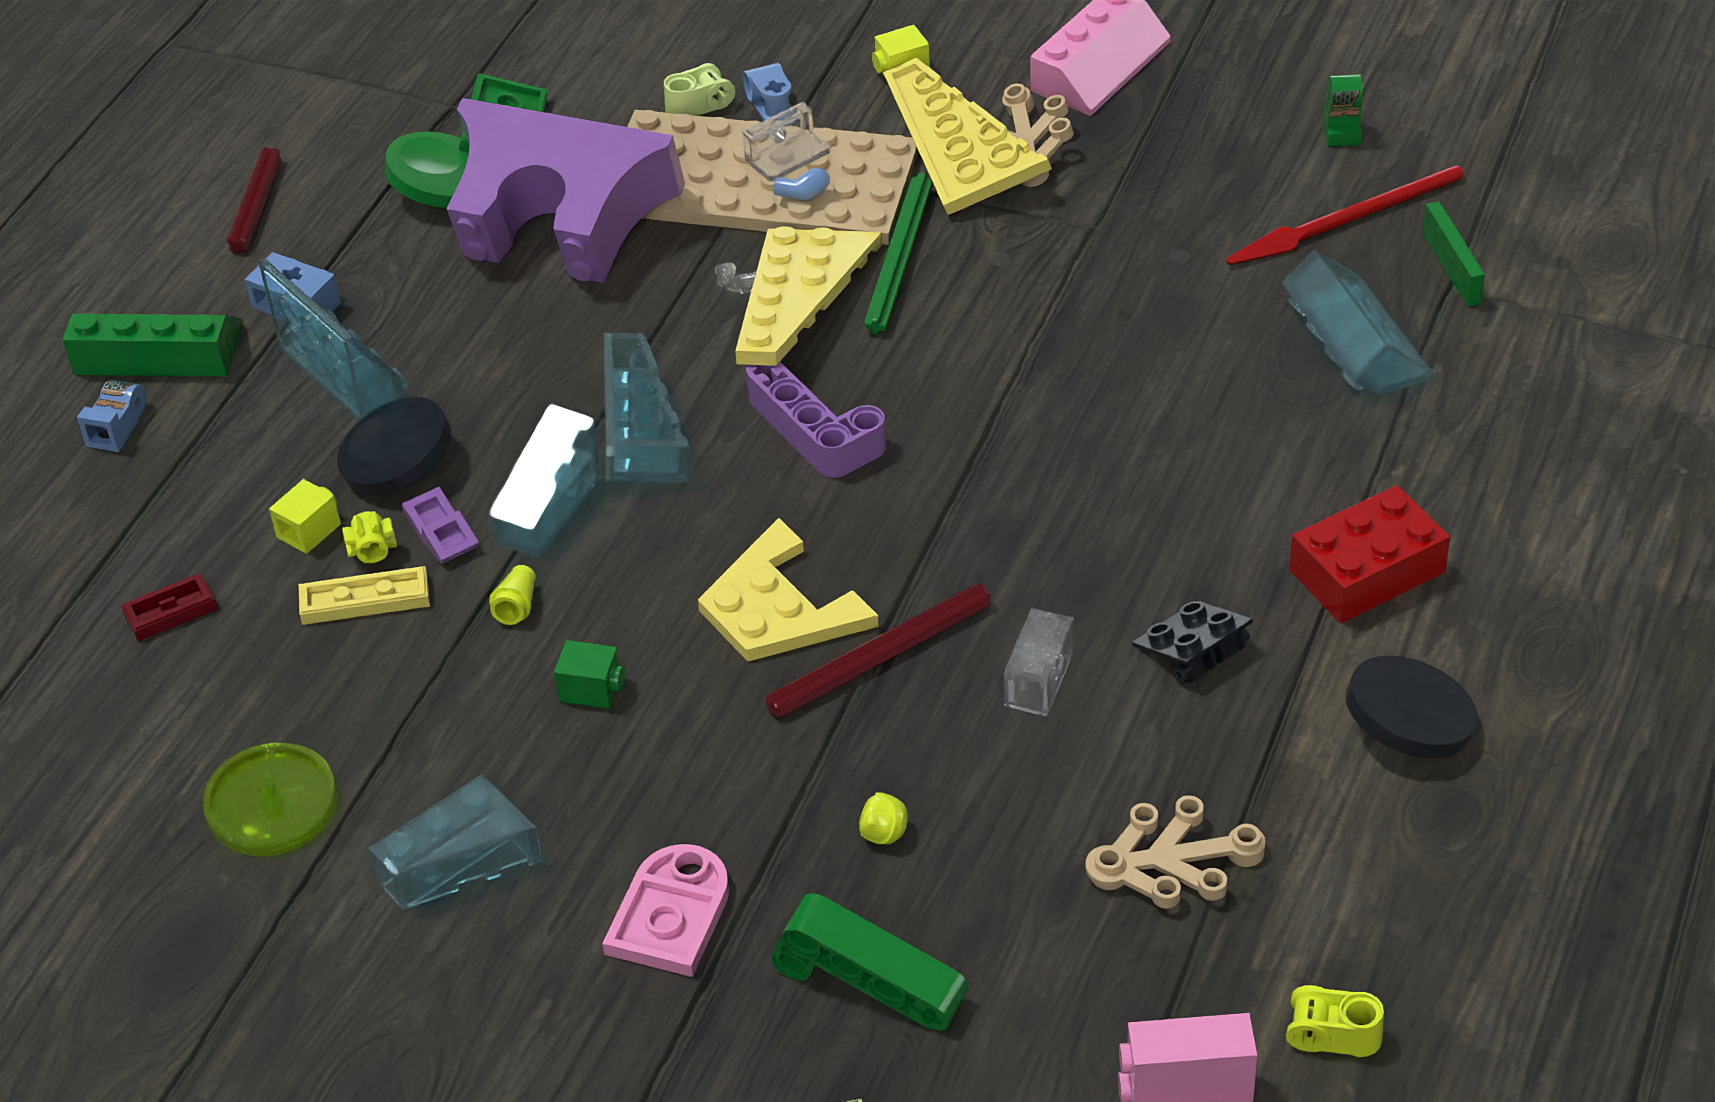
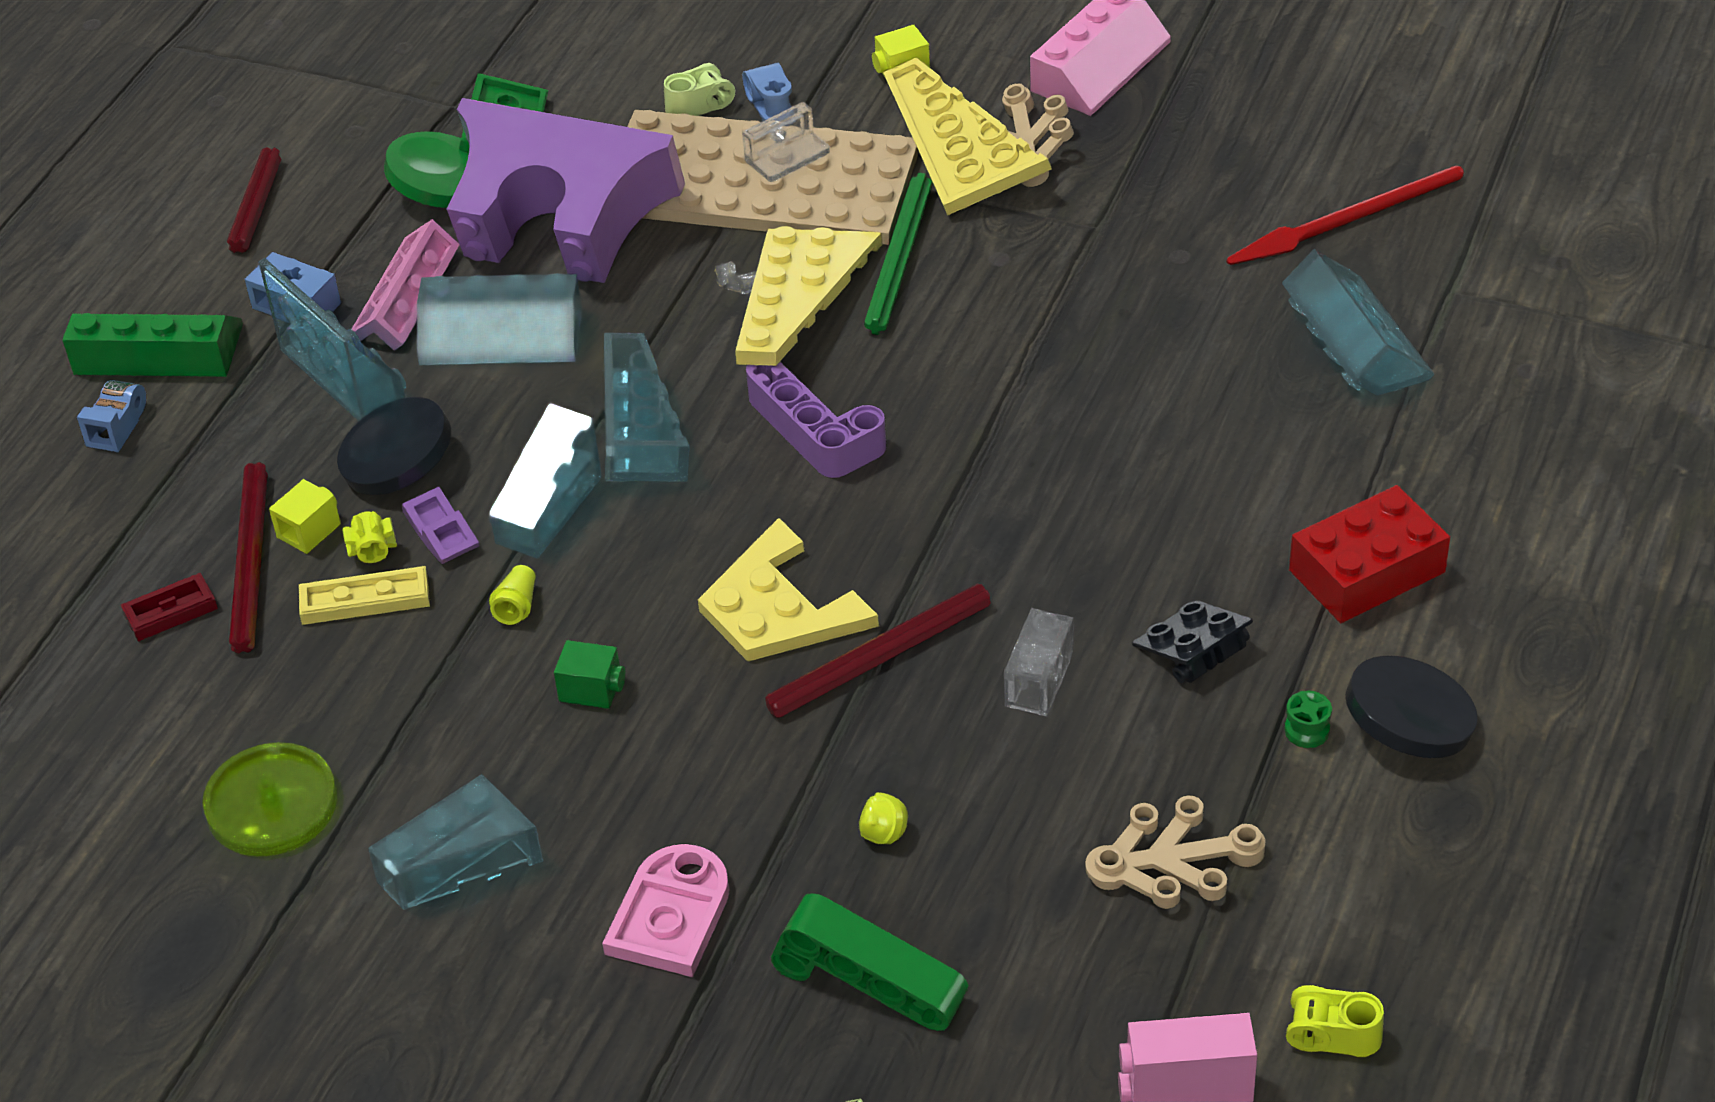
medium blue arm [773,168,830,201] -> none
green leg [1322,74,1363,147] -> none
green tile [1422,201,1485,307] -> none
none -> dark red axle [229,462,268,654]
none -> bright pink fence [347,219,460,350]
none -> clear light blue slope [417,274,582,365]
none -> green wheel [1284,690,1332,748]

